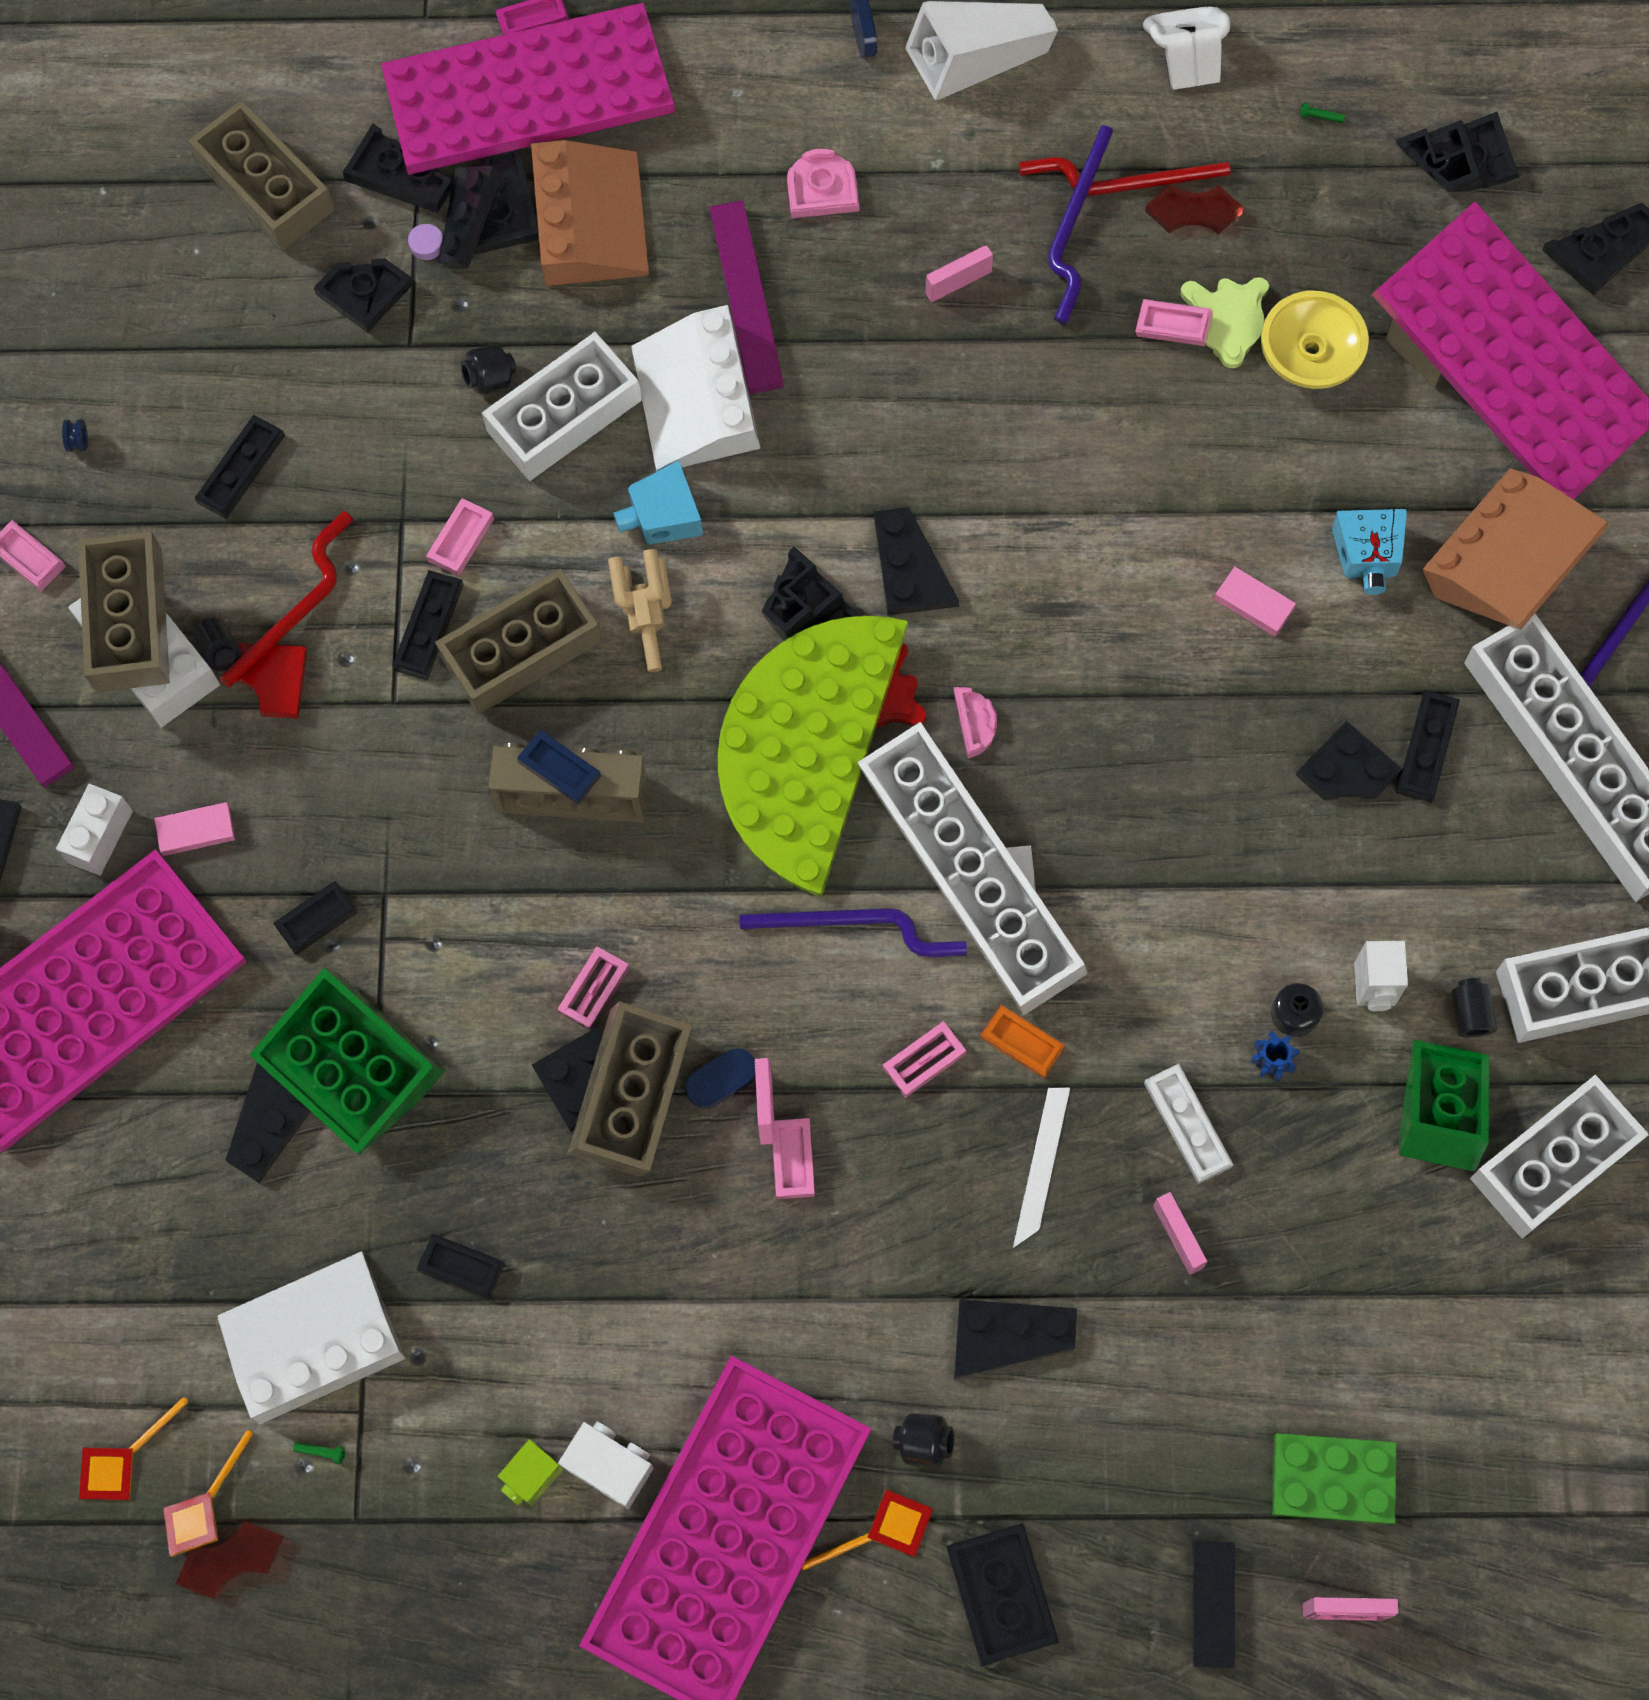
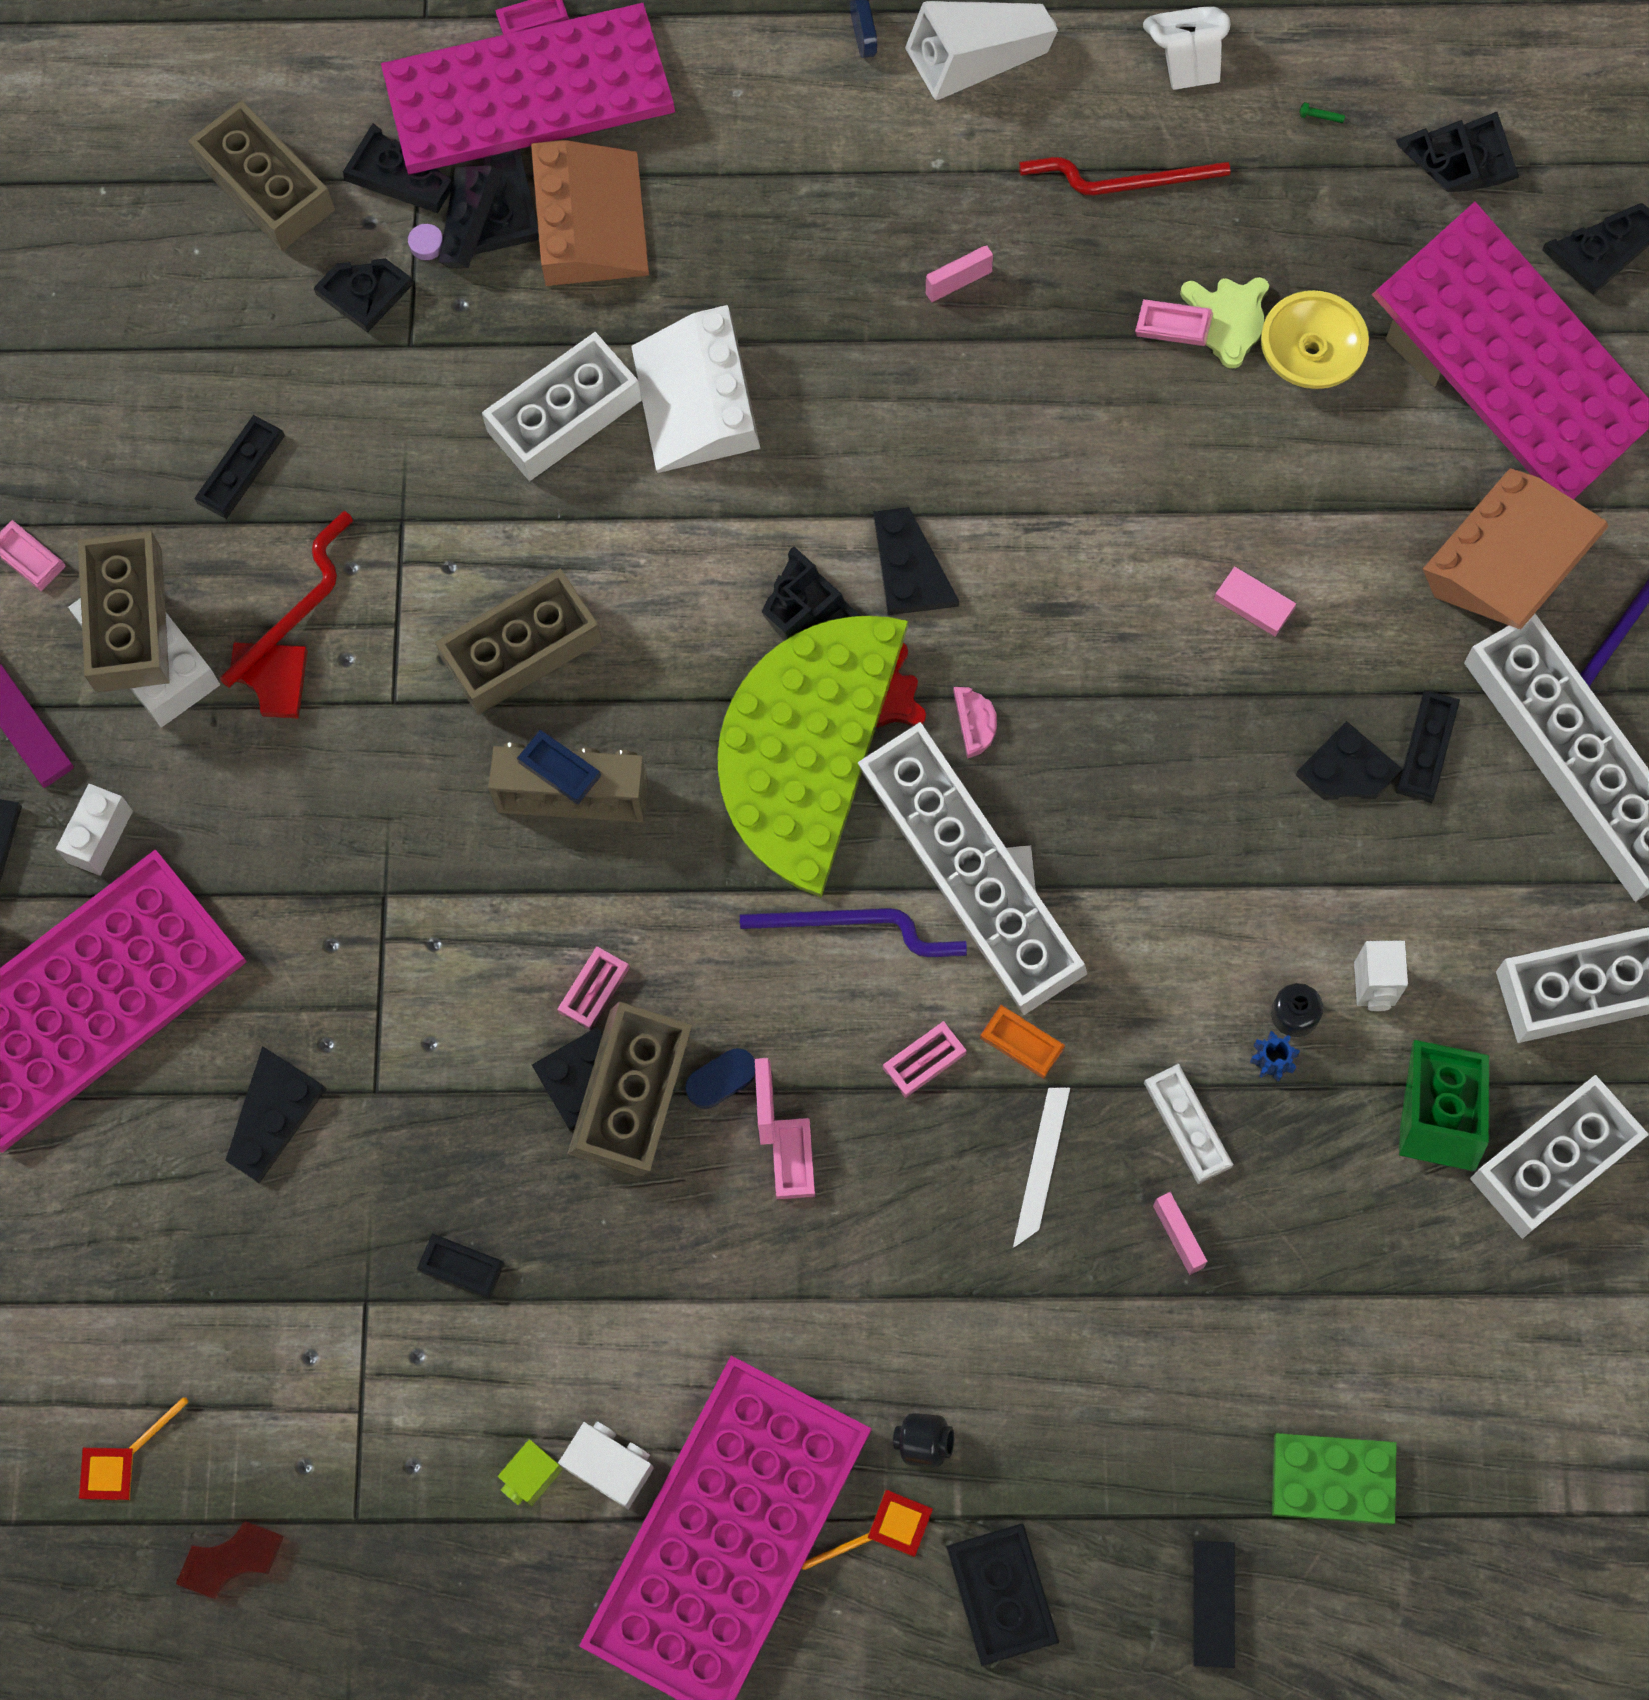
dark blue bush [62,419,88,452] -> none
bright pink tile [154,802,236,856] -> none
piece [163,1430,253,1557] -> none
black brick [192,618,241,671] -> none
white slope [217,1251,406,1424] -> none
green slope [249,968,446,1155] -> none
black tile [273,881,358,955] -> none
green piece [293,1442,345,1464] -> none
black tile [392,570,464,680] -> none
bright pink tile [426,498,494,577] -> none
black head [461,344,516,394] -> none
tan plant [608,549,672,673] -> none
medium azure torso [613,461,703,544] -> none
magenta tile [709,200,784,394] -> none
bright pink tile [787,149,860,219] -> none
black wing [954,1299,1077,1380] -> none
dark purple piece [1048,125,1113,324] -> none
clear red tile [1145,185,1244,235] -> none
bright pink tile [1303,1597,1398,1621] -> none
medium azure torso [1332,509,1407,595] -> none
black brick [1452,978,1497,1038] -> none

